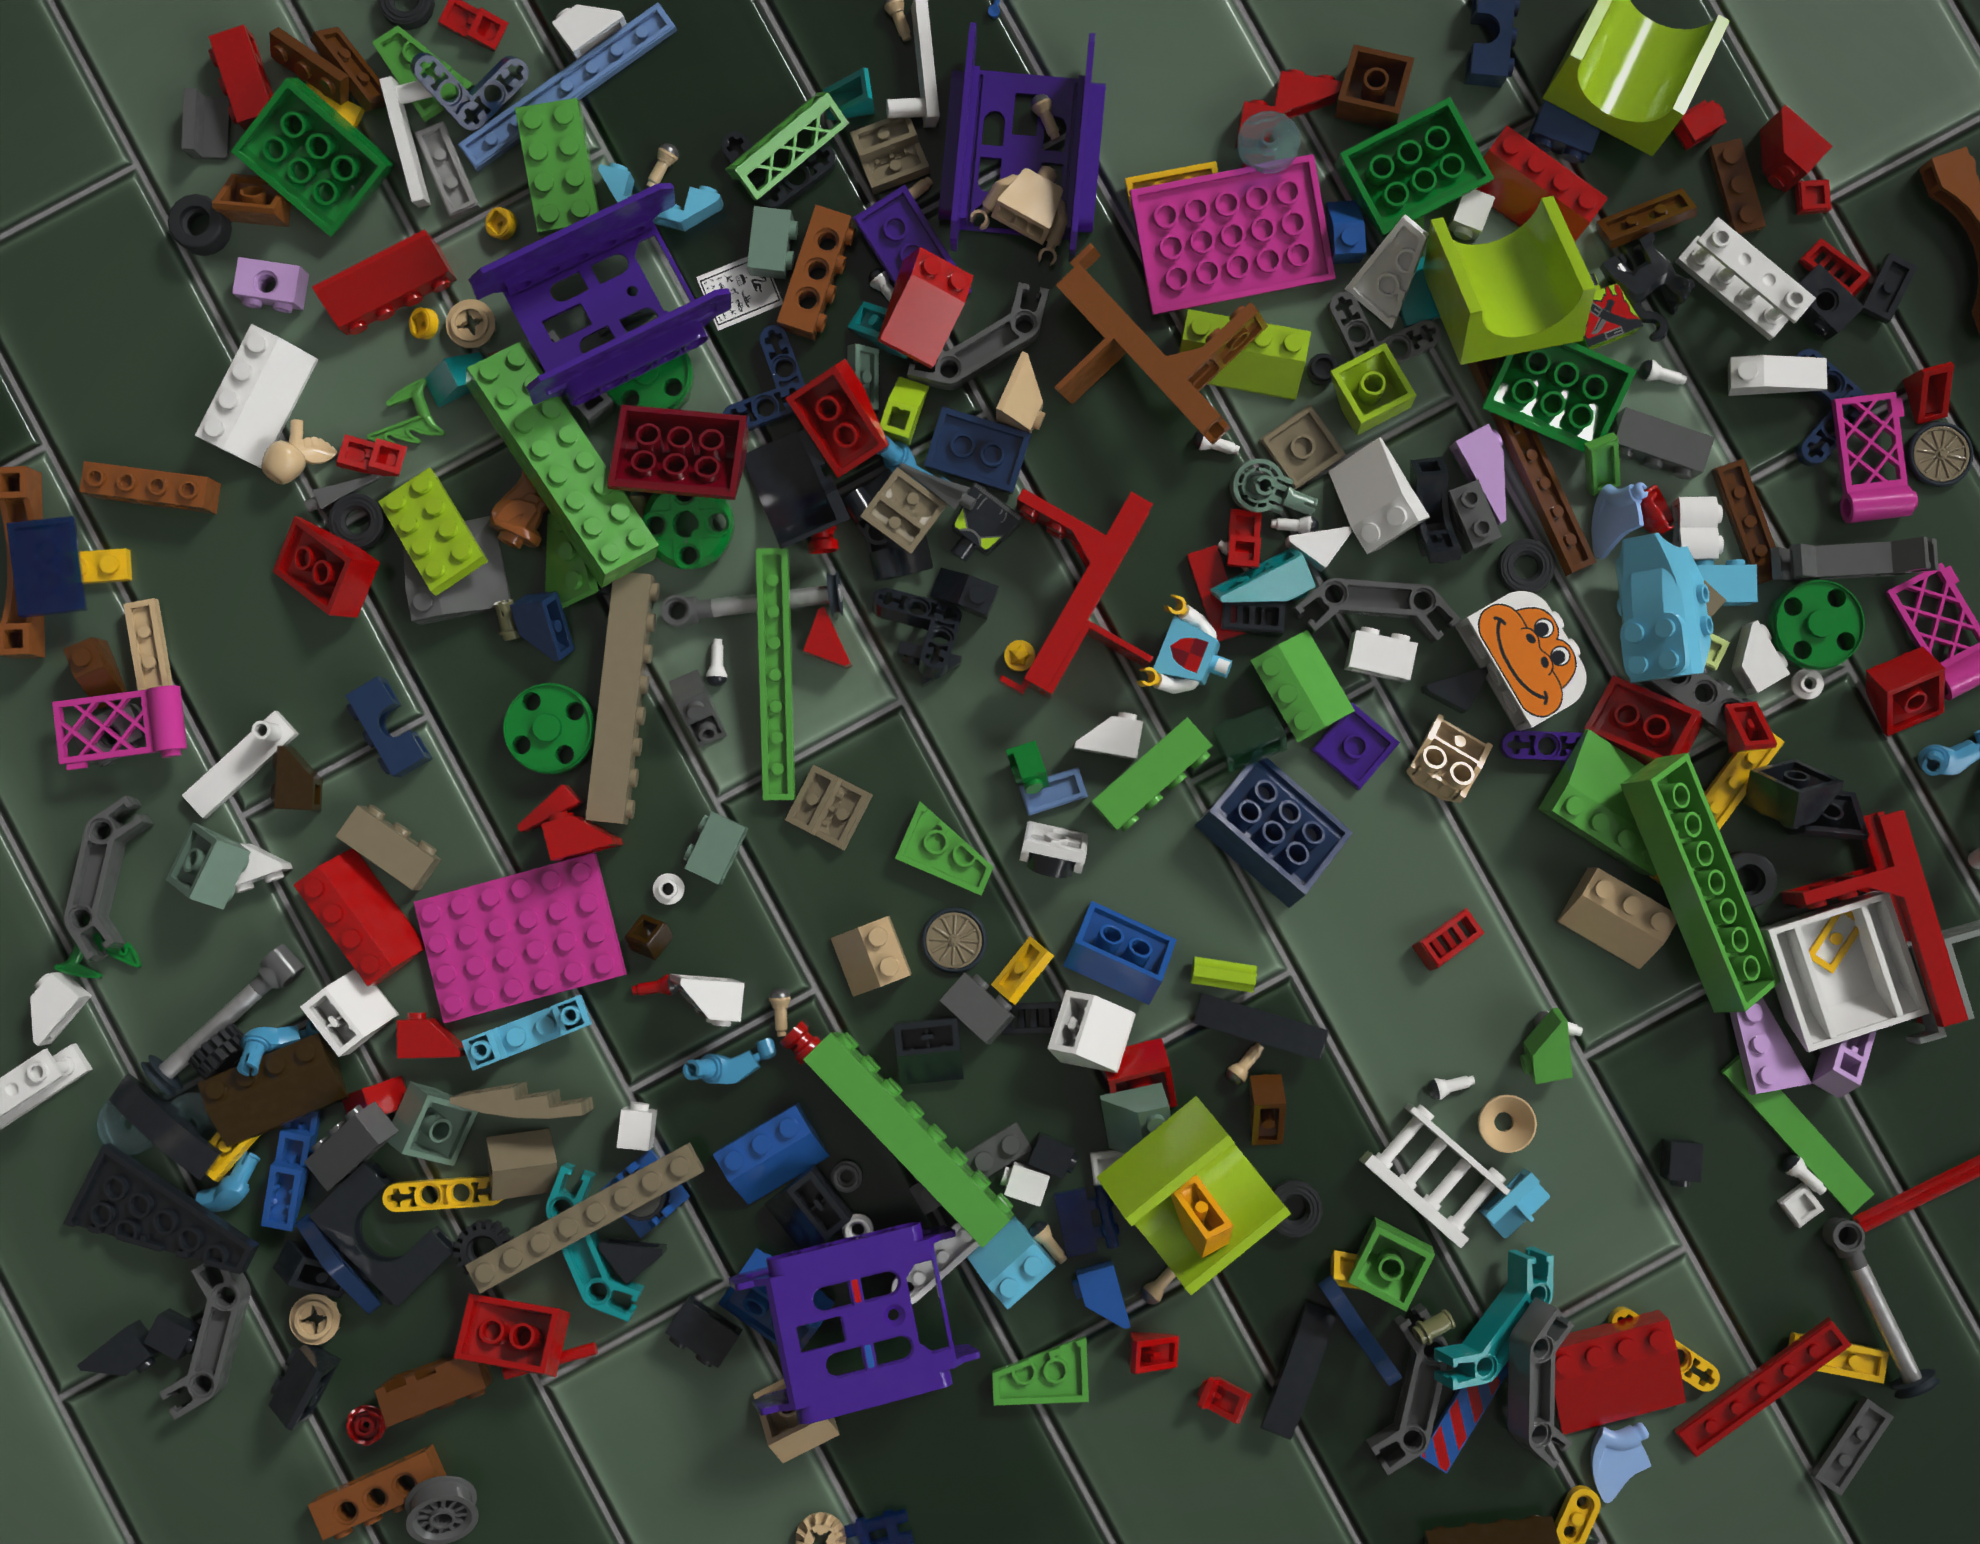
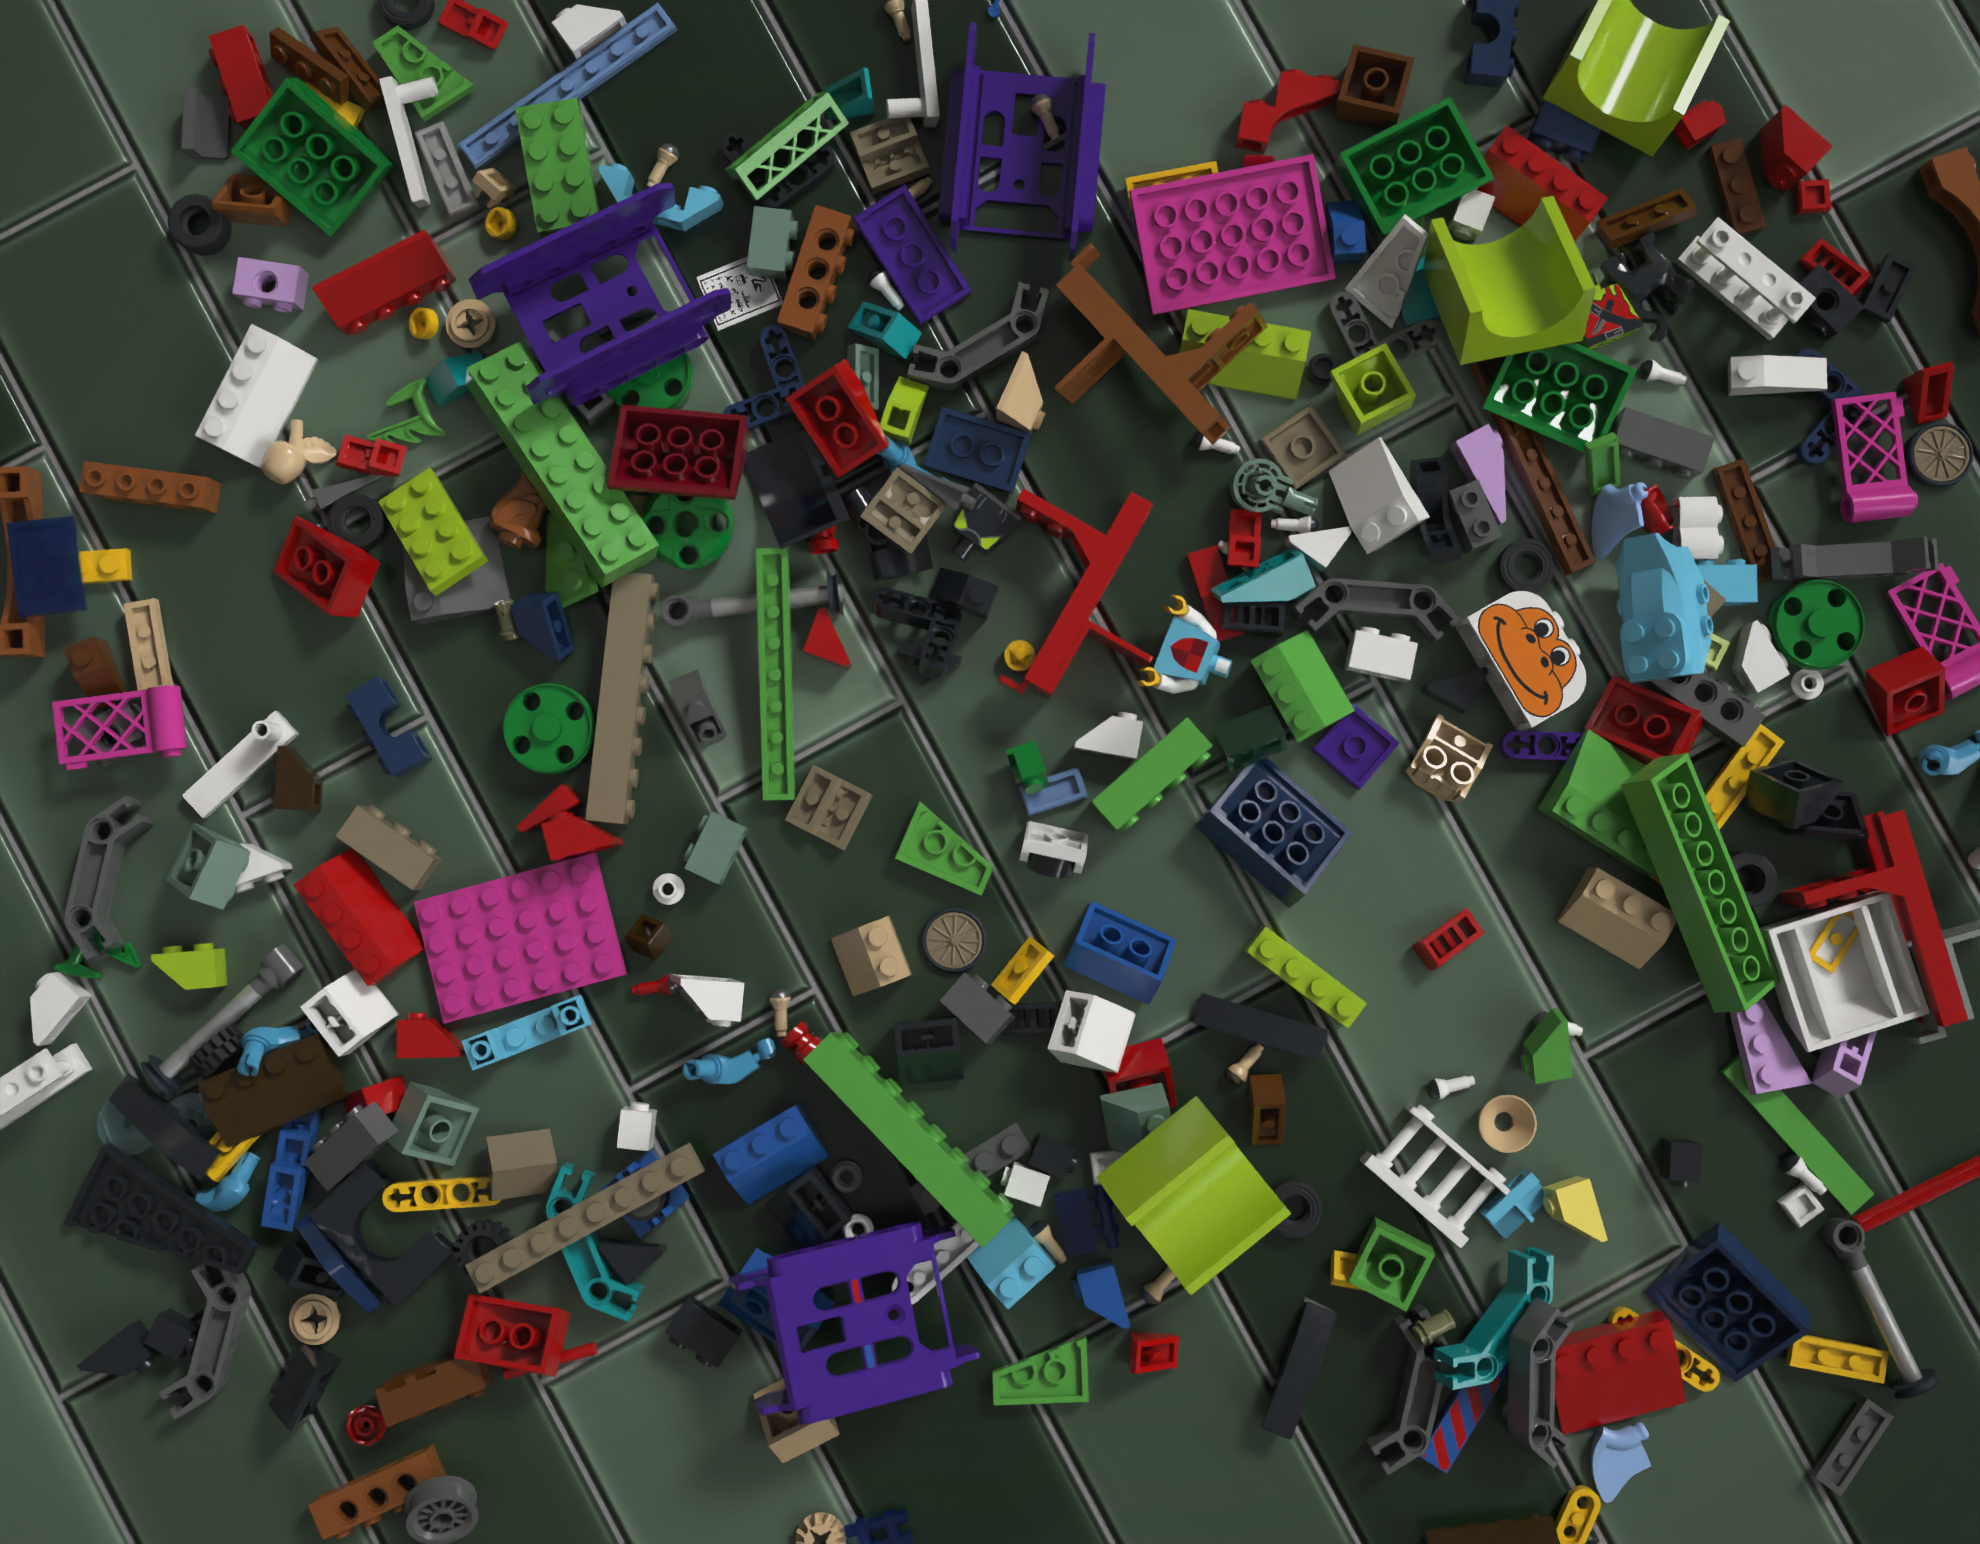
dark blue beam [410,52,529,131] -> none
dark tan slope [449,1082,594,1119] -> none
white piece [705,639,728,687] -> none
red slope [877,247,974,368] -> none
tan torso [970,166,1068,266] -> none
light orange slope [1171,1175,1234,1258] -> none
lime axle [1190,956,1257,993] -> none
red bracket [1197,1376,1252,1424] -> none
clear light blue plate [1237,111,1300,174] -> none
dark blue beam [1318,1275,1402,1387] -> none
red tile [1674,1317,1851,1458] -> none
red slope [1724,701,1777,753] -> none
none -> lime slope [151,943,227,990]
none -> tan tile [472,168,517,208]
none -> lime brick [1242,926,1367,1029]
none -> light yellow slope [1542,1176,1608,1242]
none -> dark blue slope [1645,1222,1810,1382]

